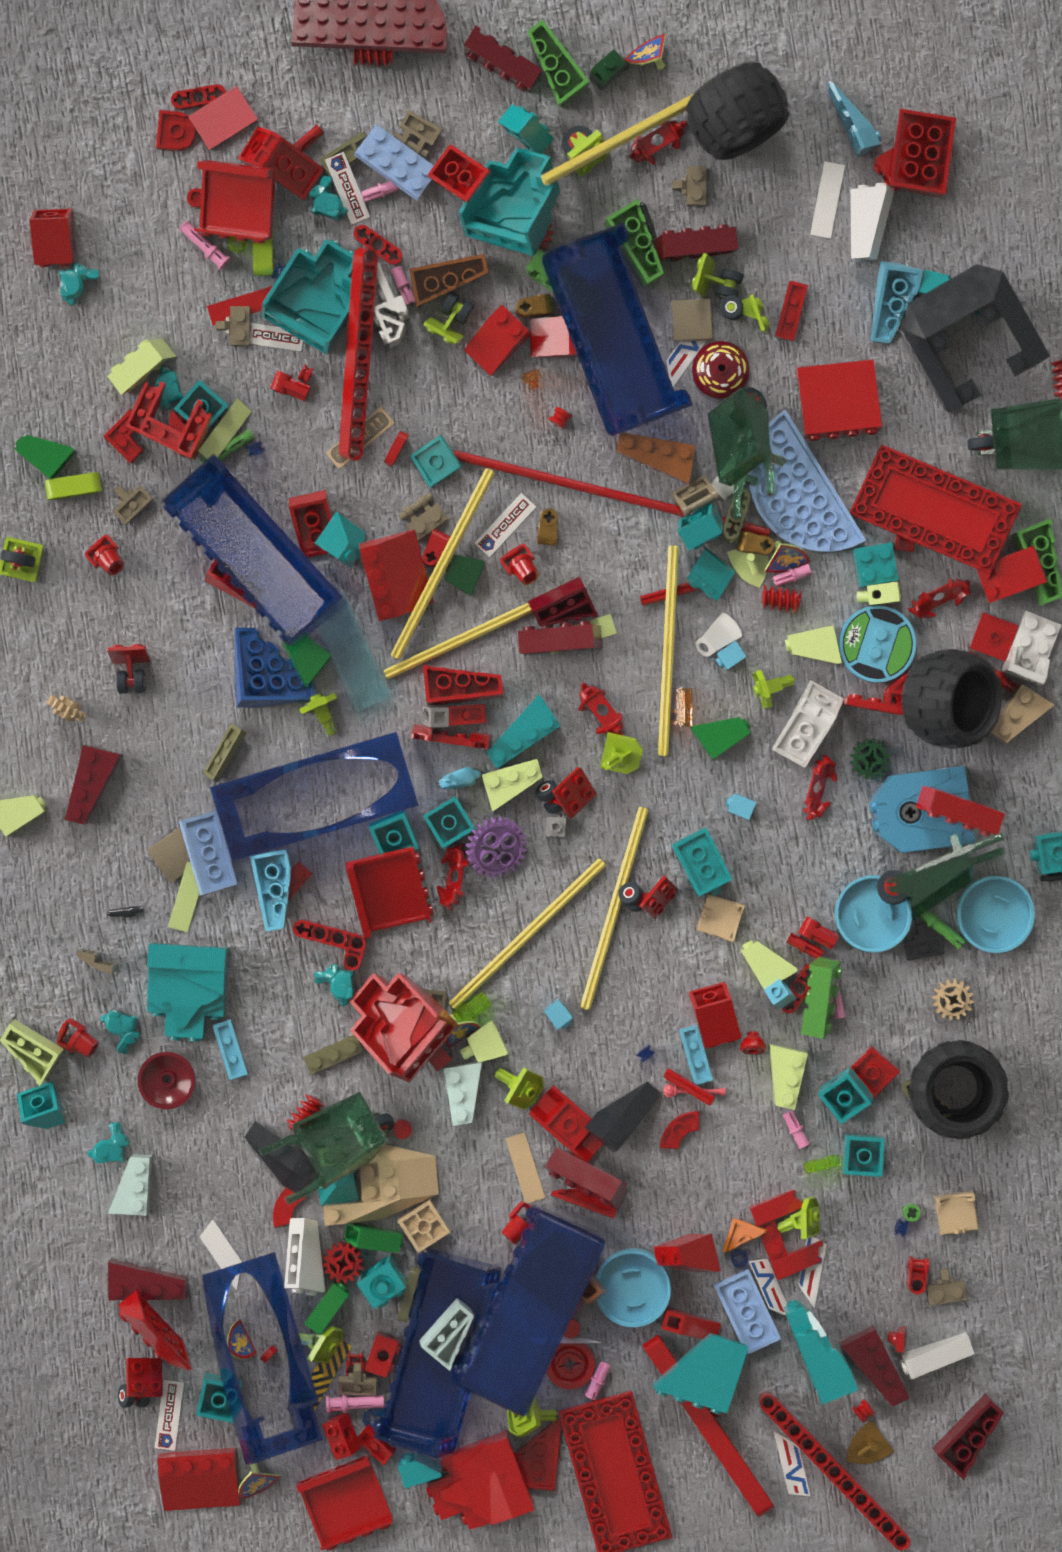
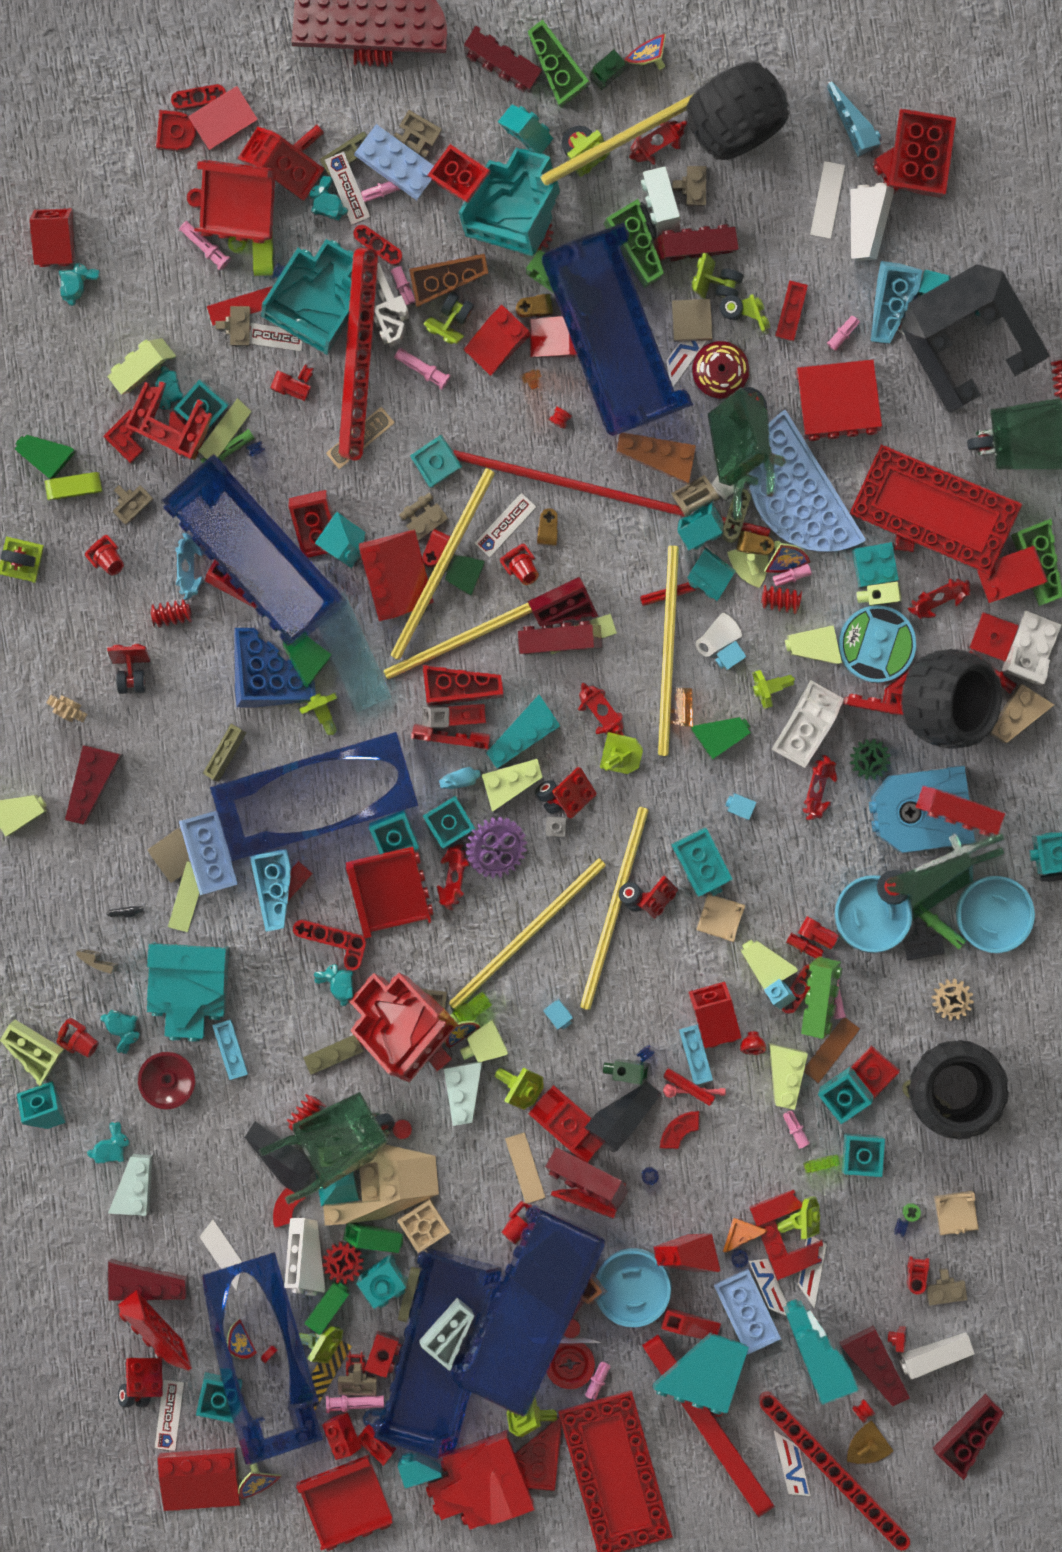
red beam [384,431,409,467] -> none
none -> red piece [151,599,192,628]
none -> medium azure piece [175,533,204,600]
none -> bright pink pin [394,348,451,390]
none -> dark green torso [603,1059,649,1085]
none -> light aqua wedge [640,167,681,237]
none -> clear blue bush [641,1167,659,1185]
none -> dark orange sticker [804,1017,860,1083]
none -> bright pink axle [827,316,860,351]

